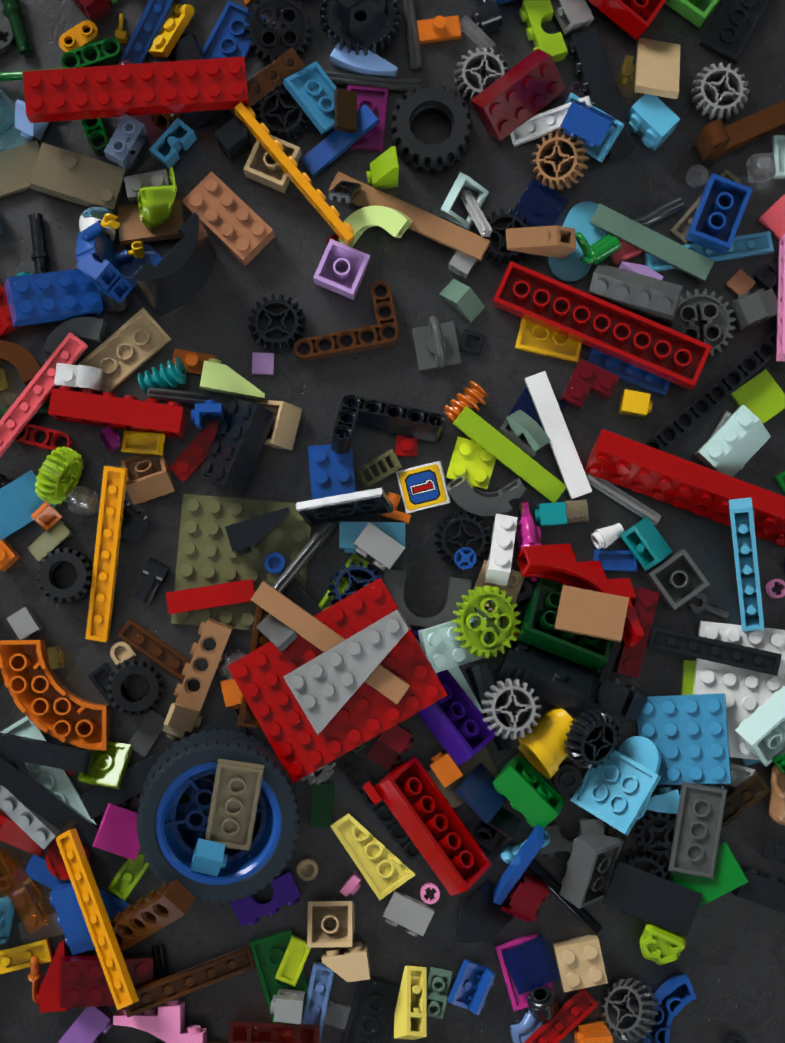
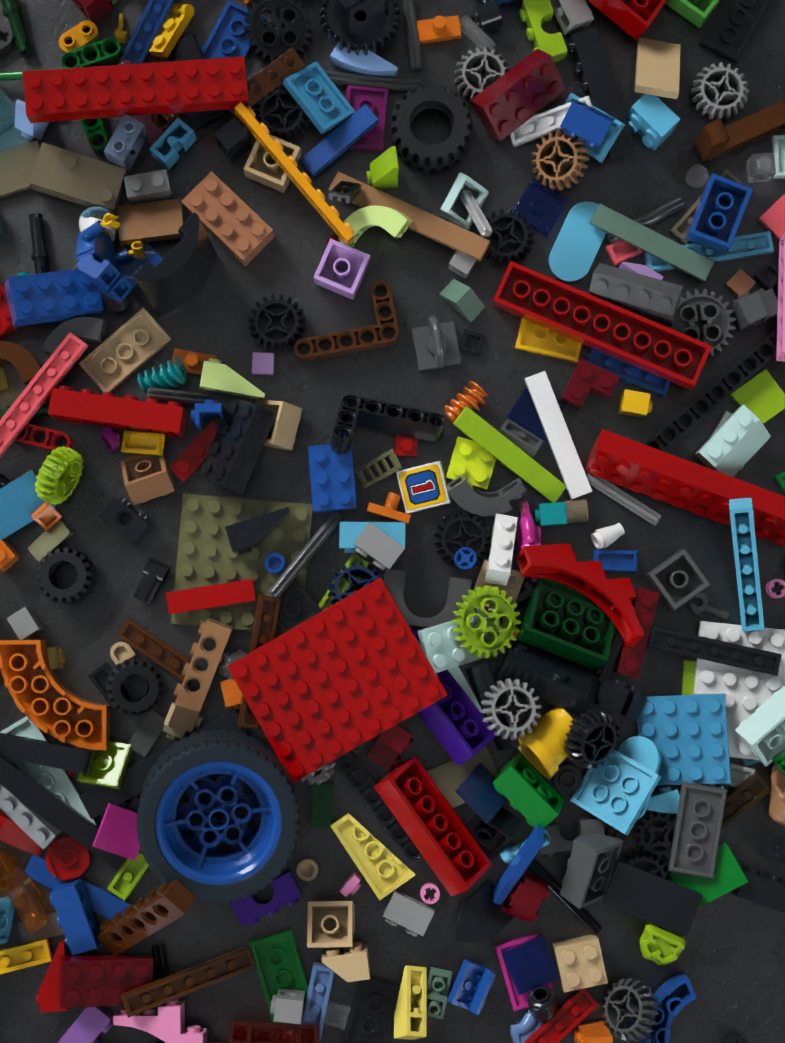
orange piece [28,955,42,1002] -> none
white brick [54,363,103,392] -> none
light orange plate [55,828,139,1010] -> none
clear head [66,486,100,517] -> none
light orange plate [85,465,128,642] -> none
lime piece [137,167,177,229] -> none
dark azure brick [190,838,228,876] -> none
dark tan tile [205,758,264,851] -> none
medium nougat tile [250,581,411,704] -> none
dark grey tile [256,614,298,652] -> none
neon yellow tile [275,935,311,987] -> none
light grey wing [283,609,410,735] -> none
black tile [296,487,394,527] -> none
dark brown tile [334,88,357,134] -> none
red tile [363,780,382,804] -> none
orange brick [429,751,463,788] -> none
medium nougat slope [505,225,577,259] -> none
sand green slope [506,410,551,452] -> none
medium nougat tile [554,585,629,642] -> none
green piece [575,232,622,264] -> none
clear yellow plate [618,55,636,84] -> none
teal brick [620,516,673,571] -> none

